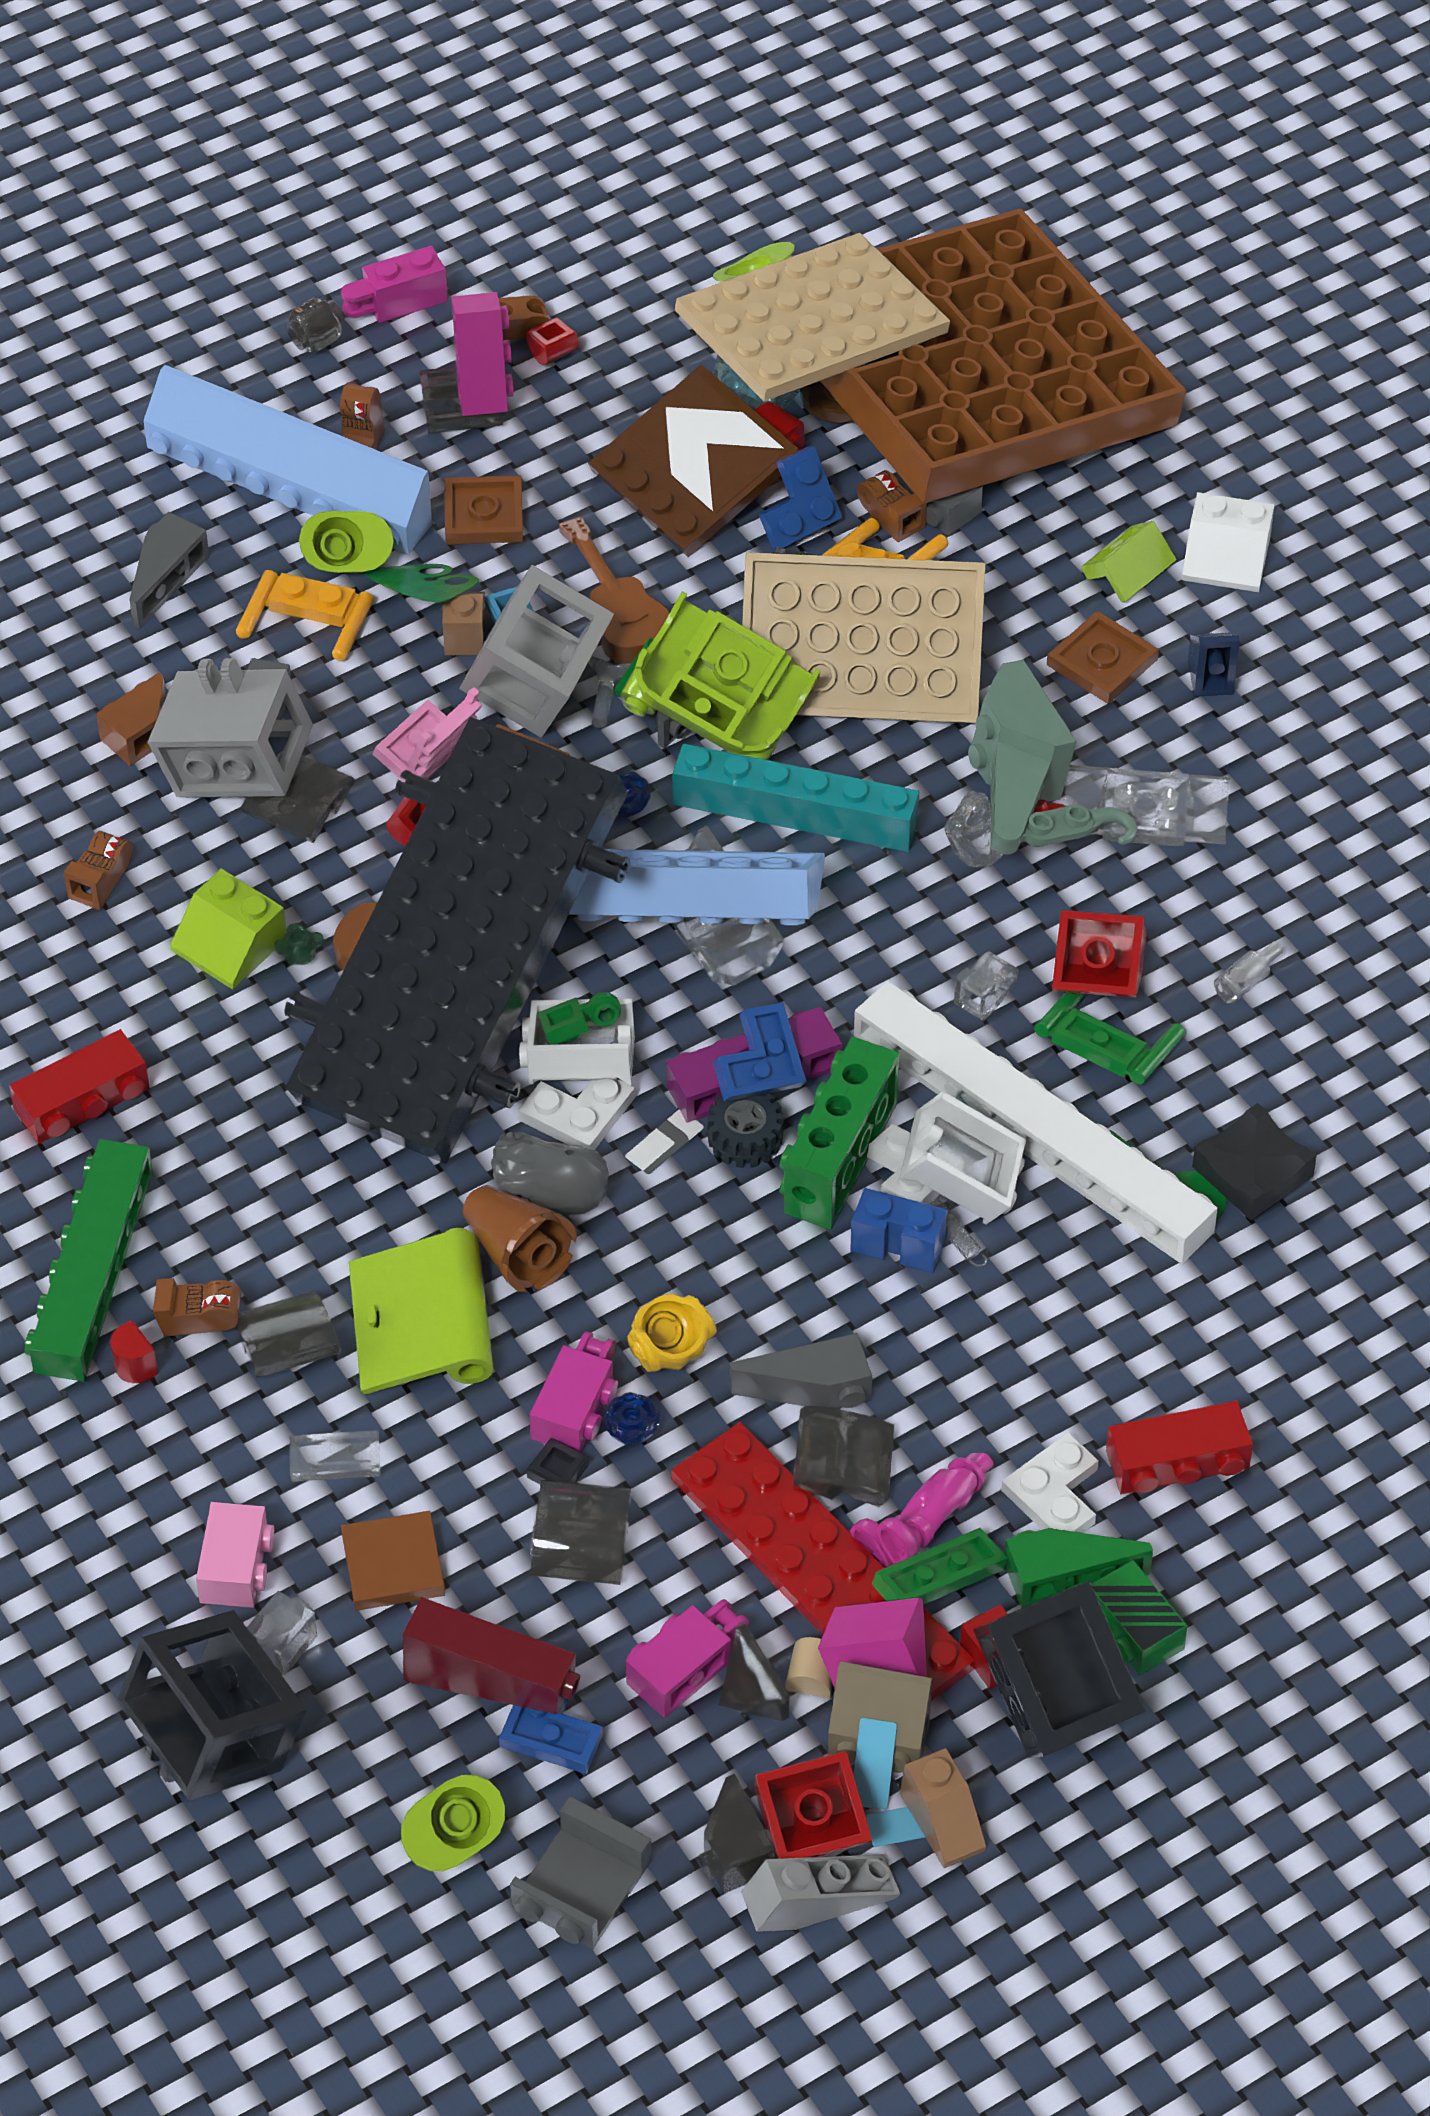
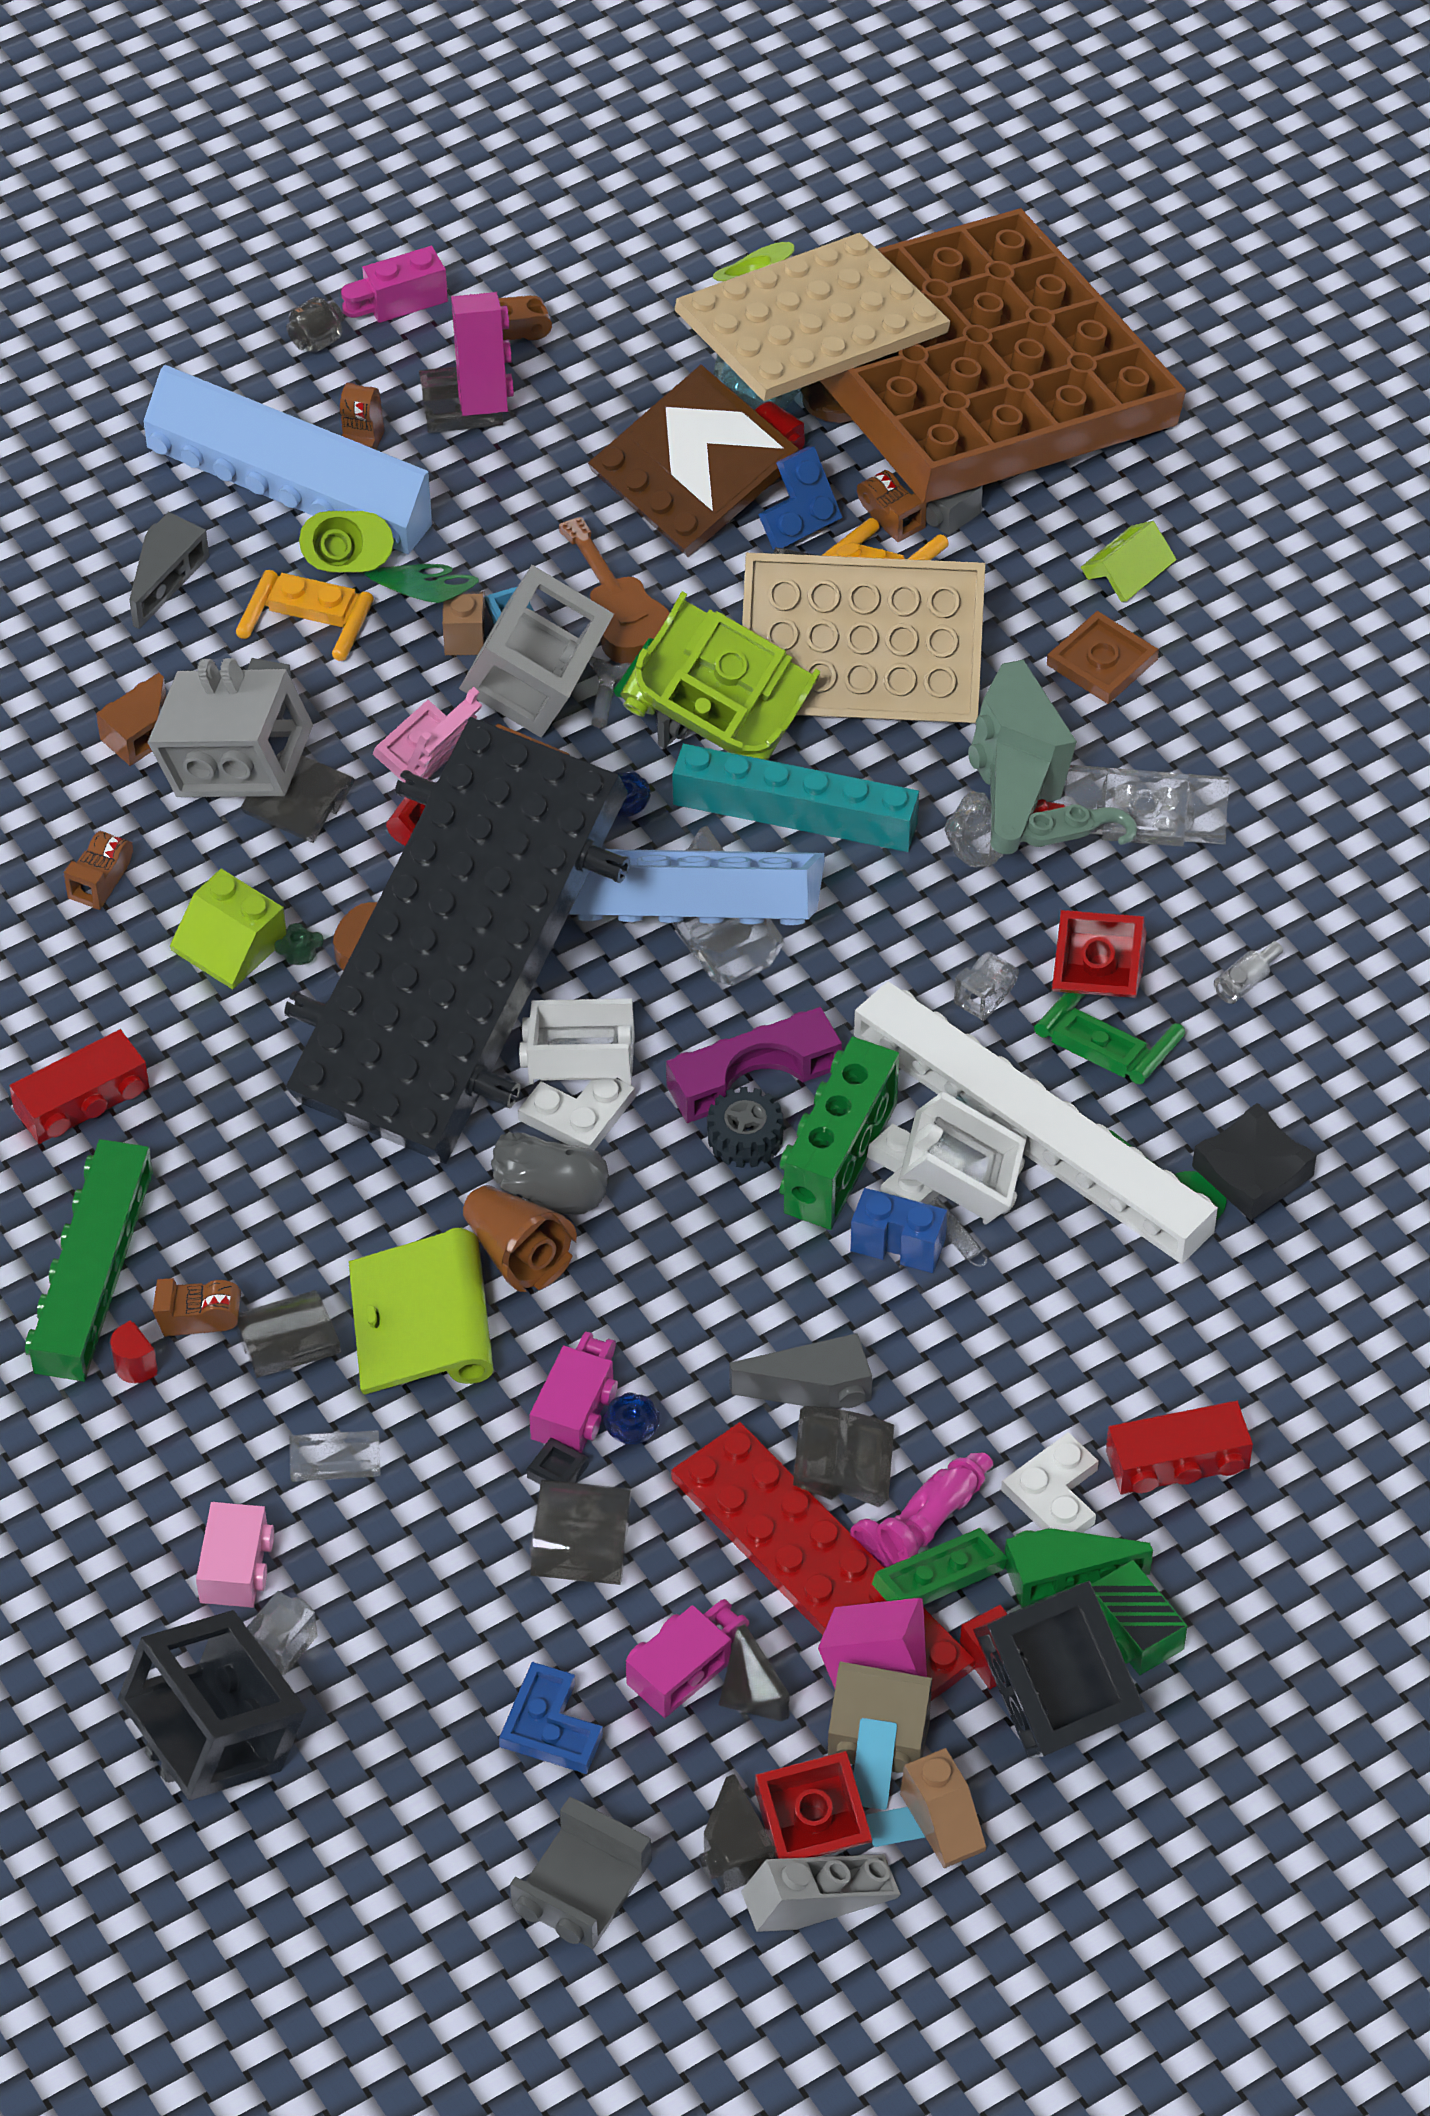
dark orange tile [341,1510,445,1611] -> none
lime piece [401,1775,505,1871] -> none
dark red slope [403,1597,580,1714] -> none
dark orange tile [444,475,523,545] -> none
red brick [526,317,579,366] -> none
green plate [537,992,621,1045] -> none
white sticker [625,1110,704,1174] -> none
yellow hair [627,1294,717,1372] -> none
blue plate [713,1002,806,1102] -> none
tan brick [785,1637,833,1699] -> none
white slope [1182,492,1274,592] -> none
dark blue slope [1188,633,1240,697] -> none

